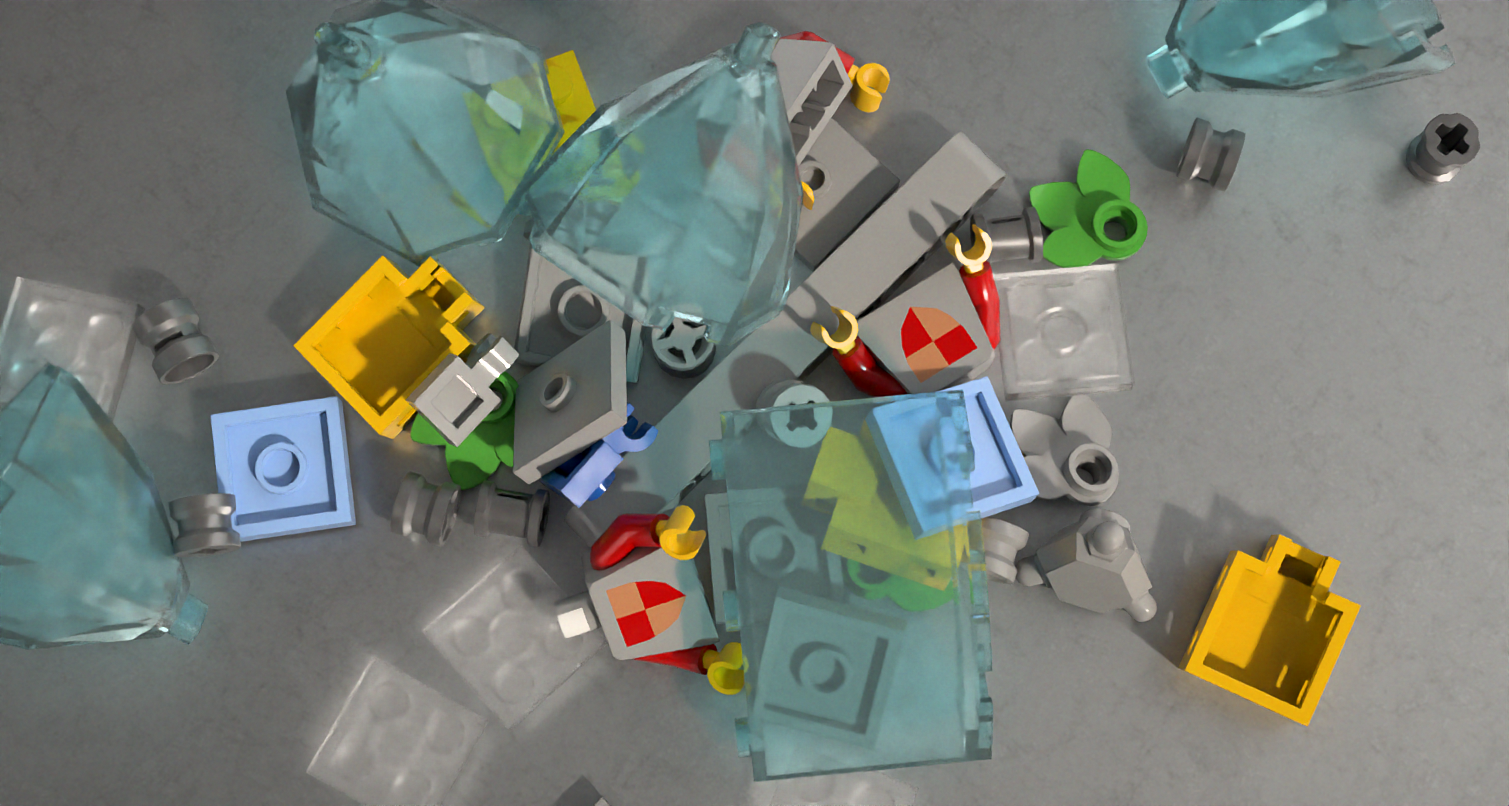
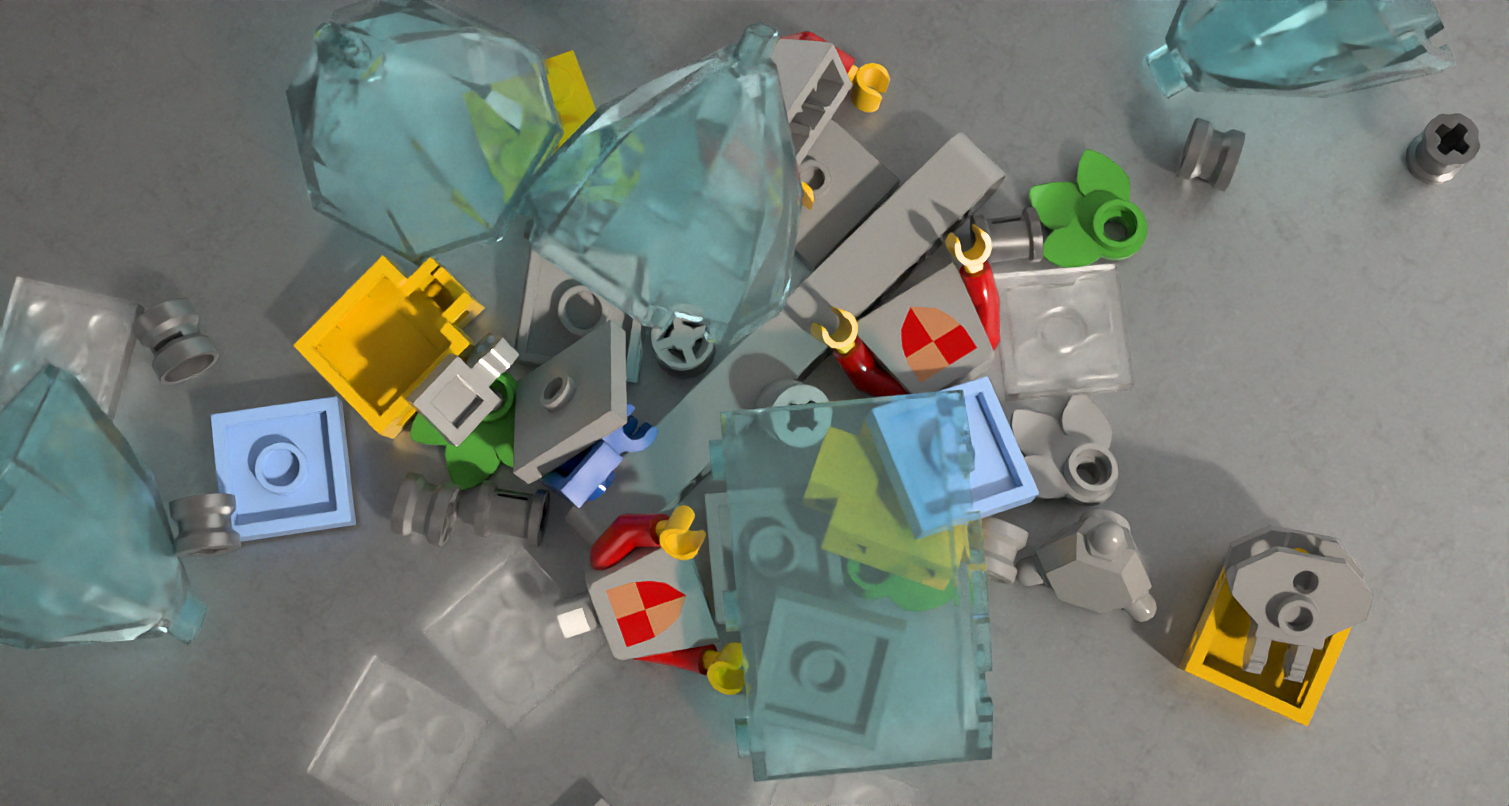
none -> light grey hinge [1224,525,1374,683]

